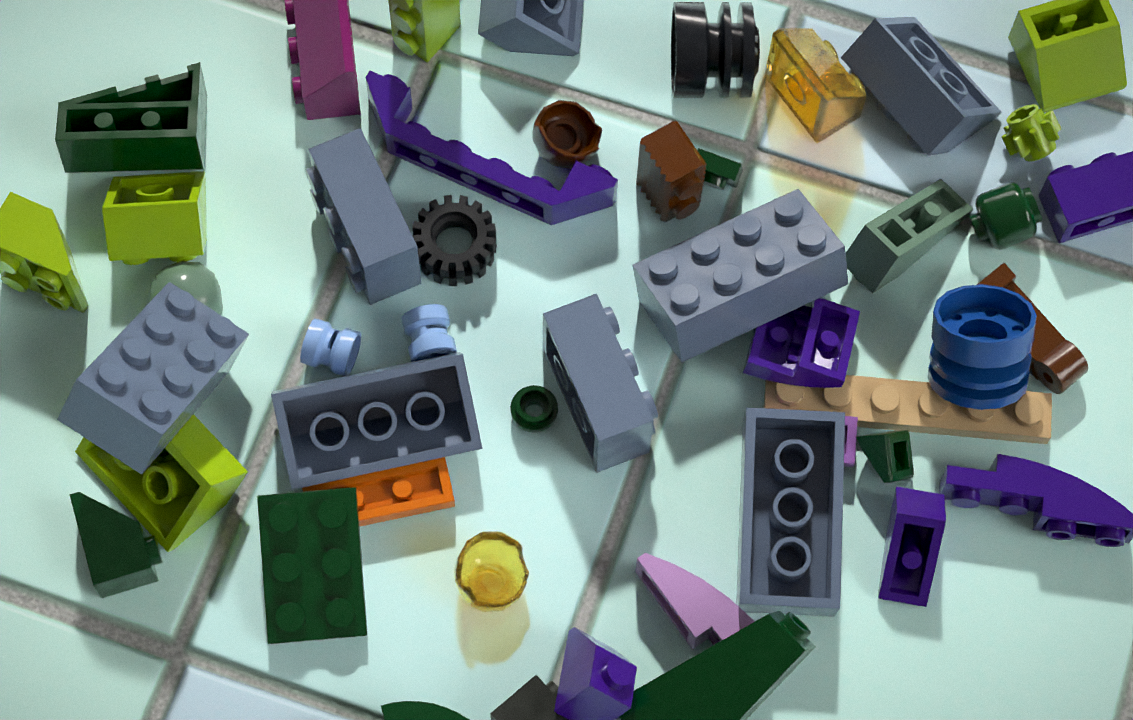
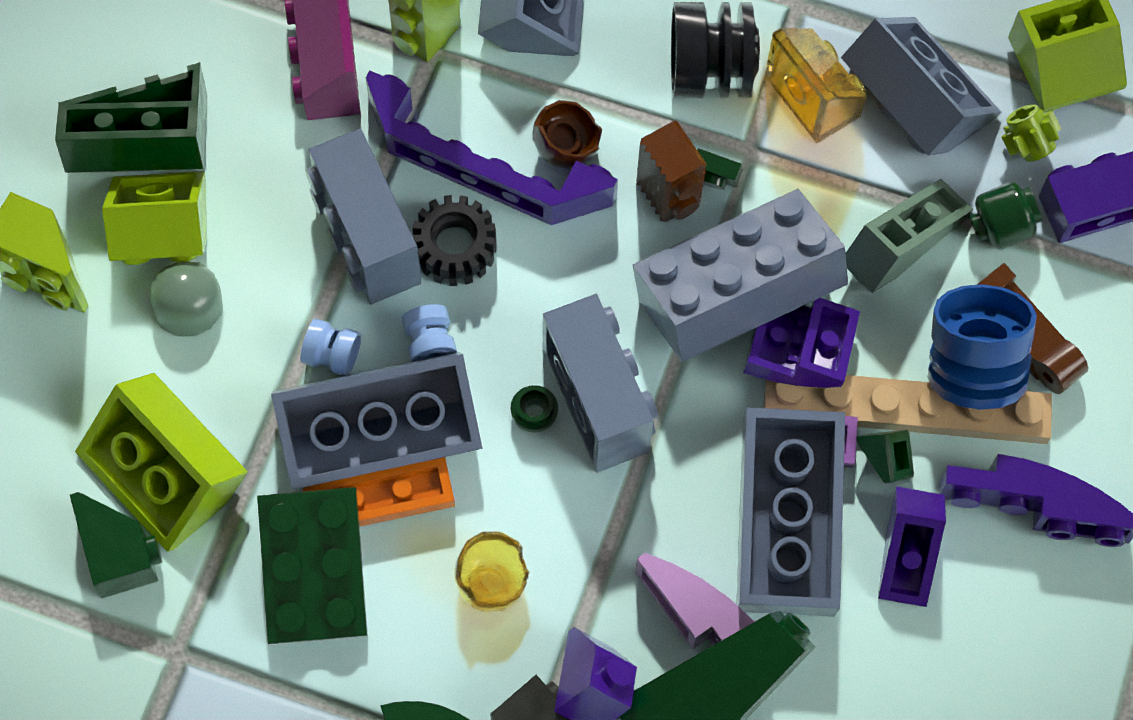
sand blue brick [57,282,249,474] -> none

